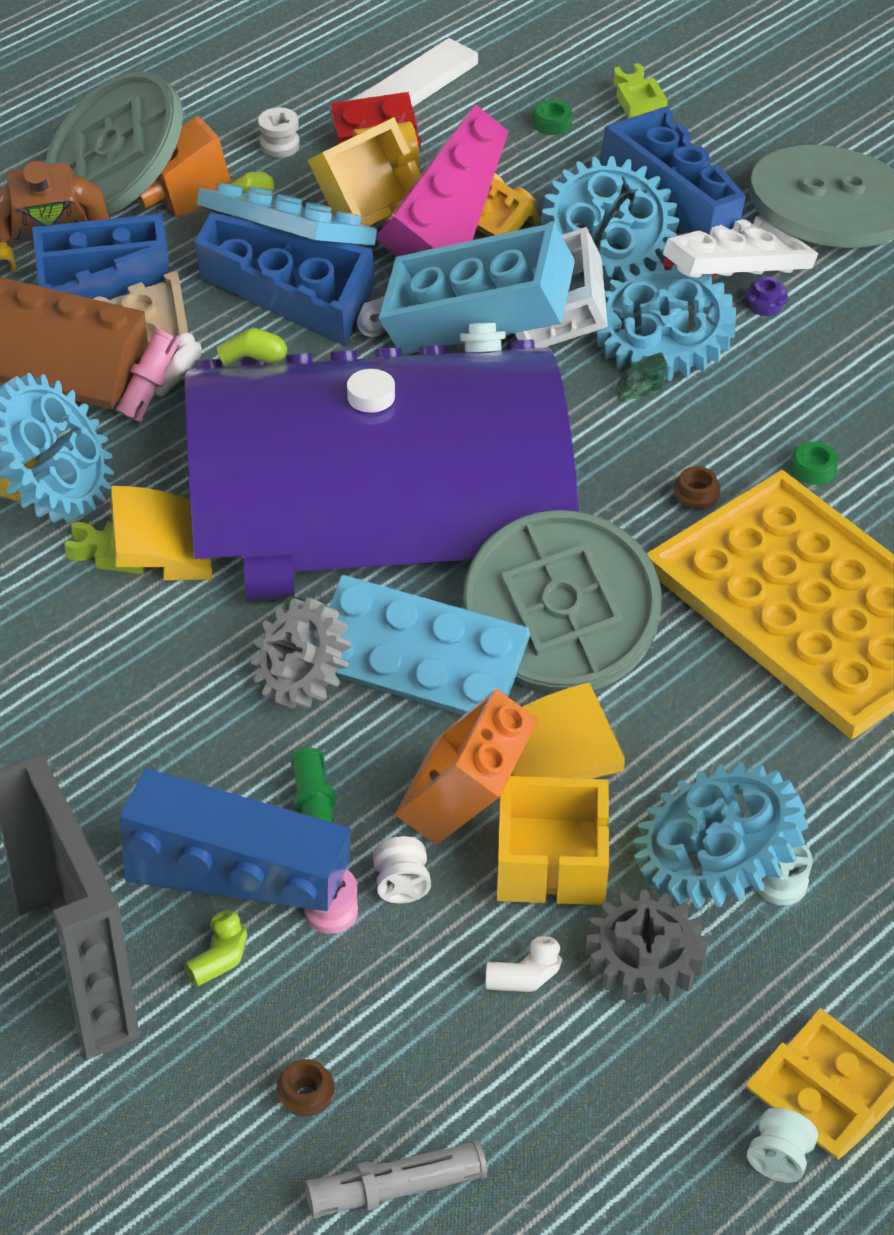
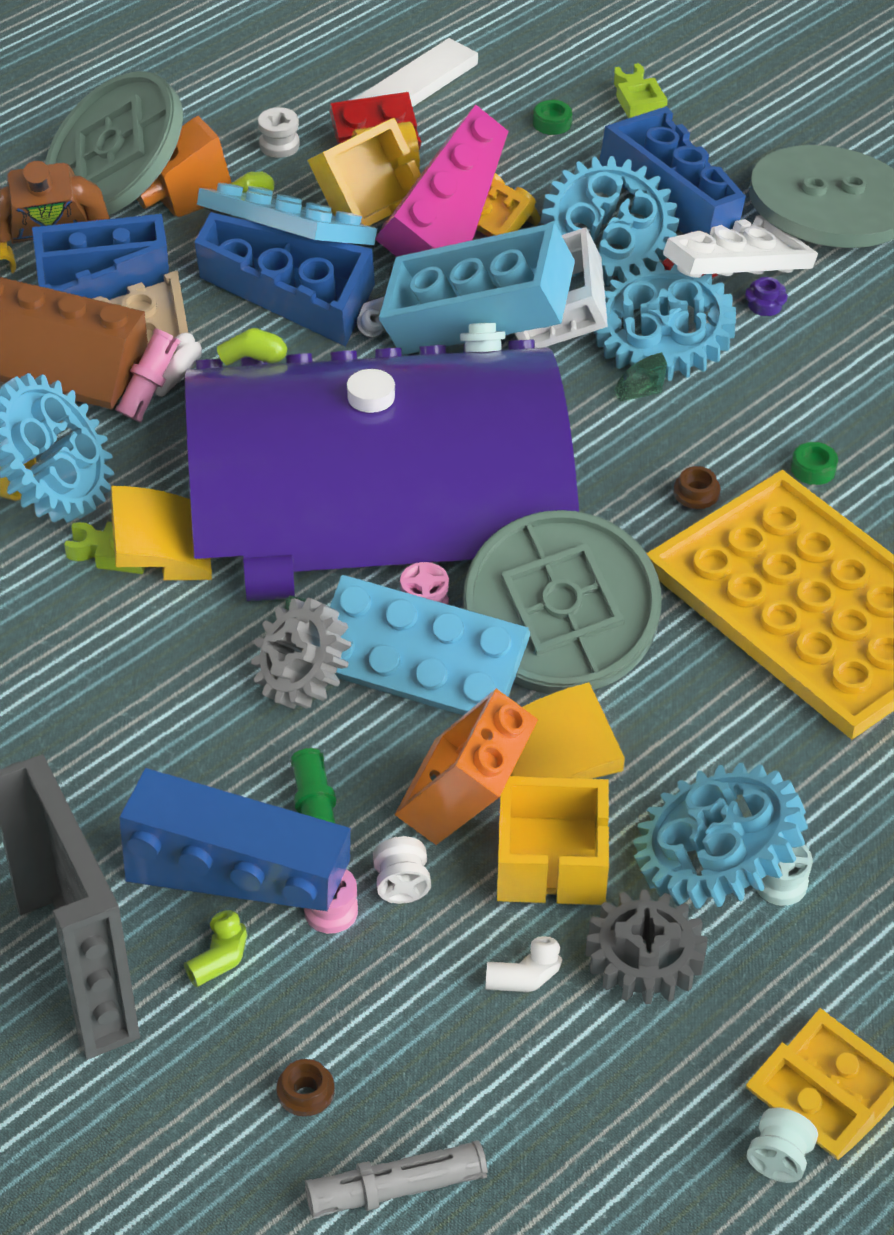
none -> bright pink wheel [400,562,449,605]

